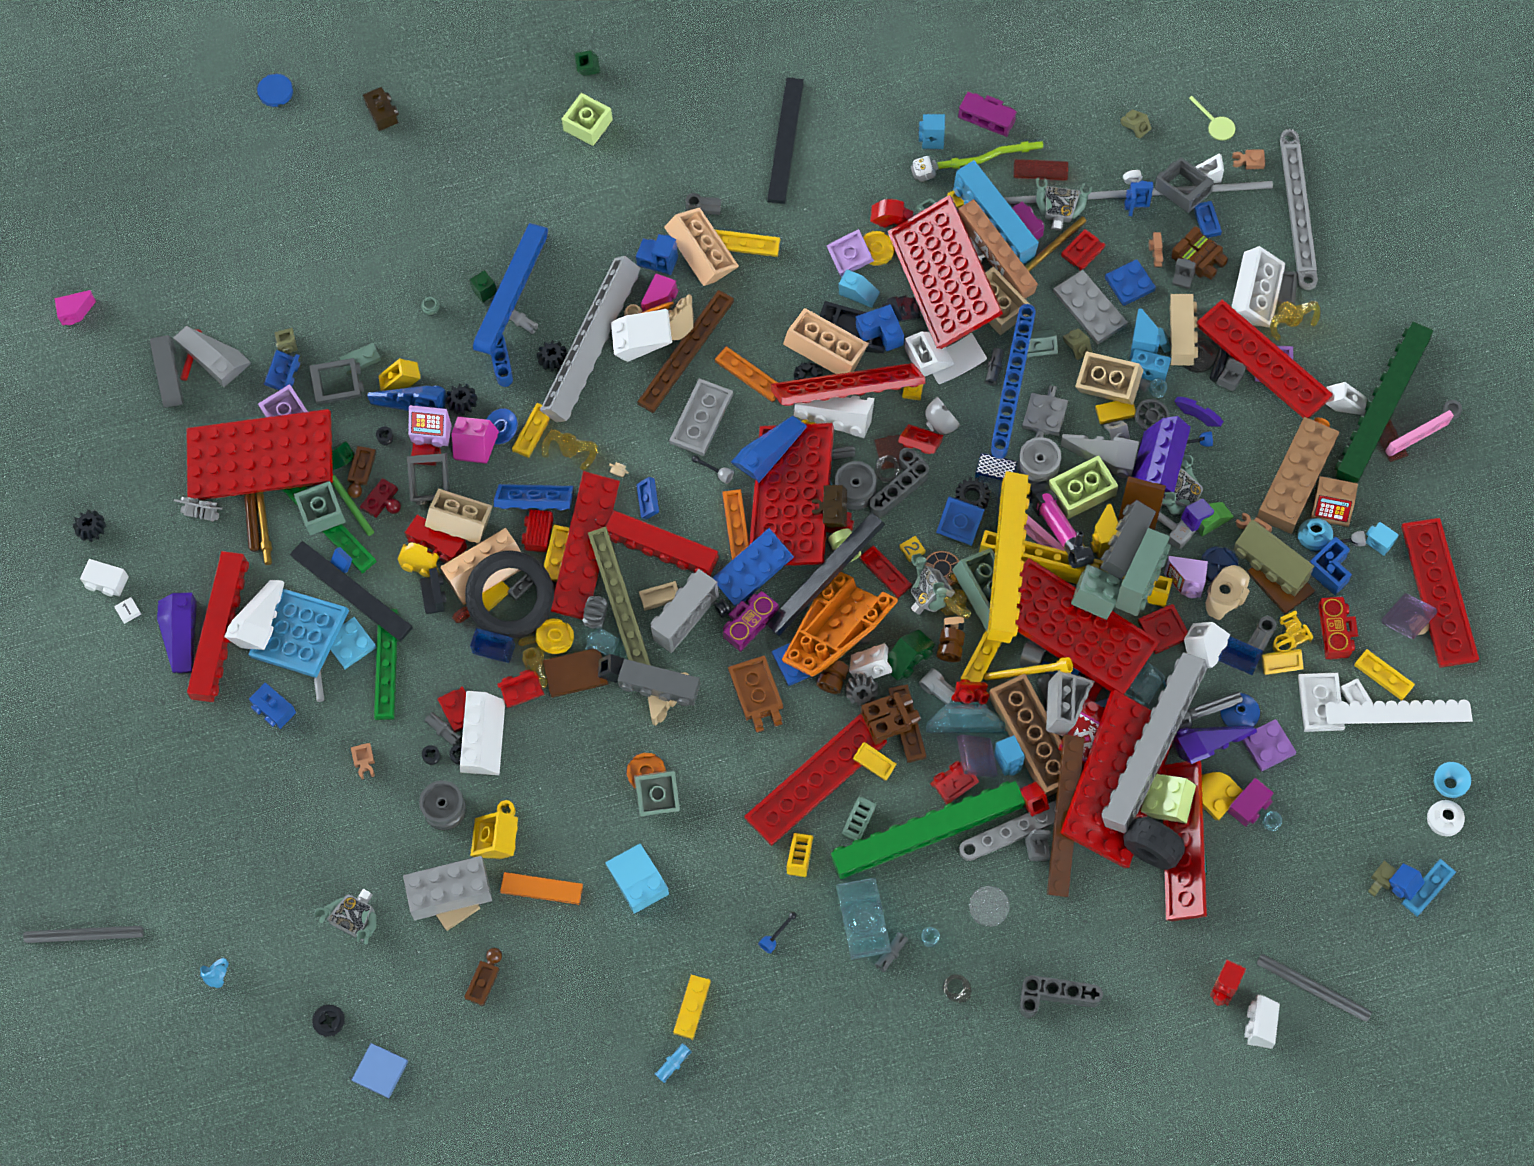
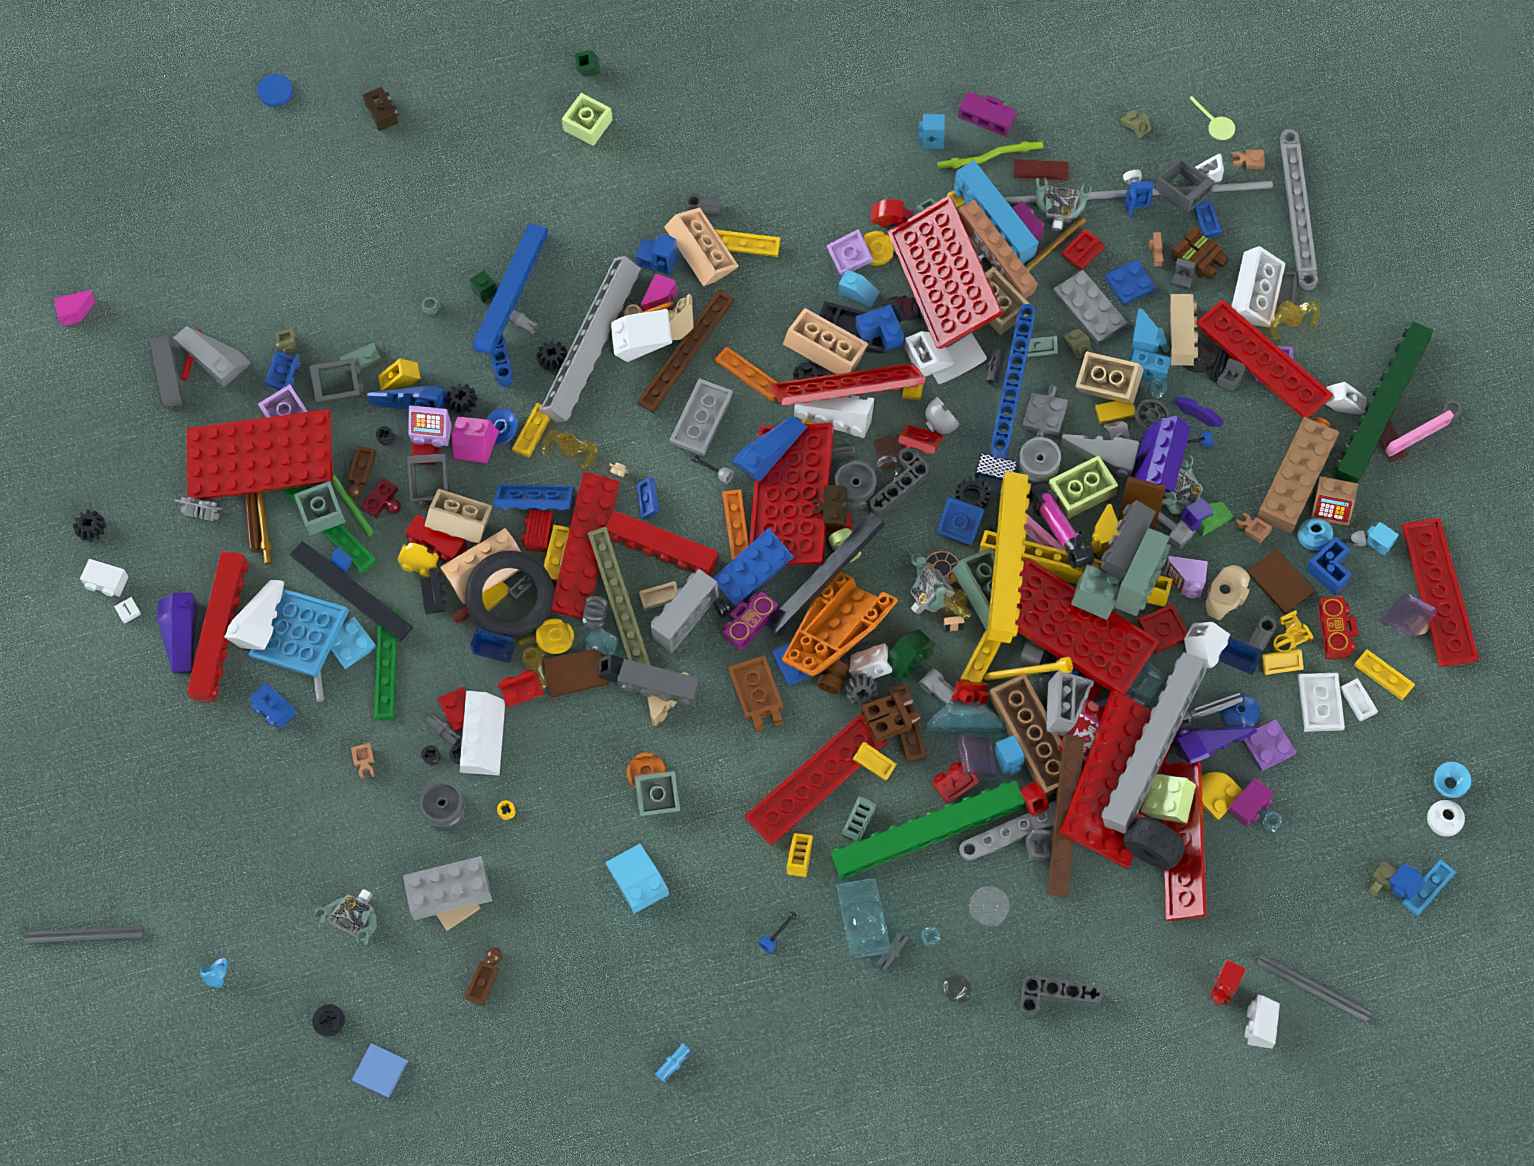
dark green panel [332,441,355,471] -> none
yellow slope [470,812,518,859] -> none
orange tile [500,872,583,905] -> none
yellow plate [673,975,711,1040] -> none
black tile [767,77,804,204] -> none
red tile [859,545,912,599] -> none
yellow tile [899,536,926,562] -> none
head [911,156,939,182] -> none
reddish brown wheel [936,628,965,662] -> none
dark blue tile [1201,546,1238,582] -> none
olive slope [1233,519,1314,597] -> none
white sticker [1325,699,1473,724] -> none

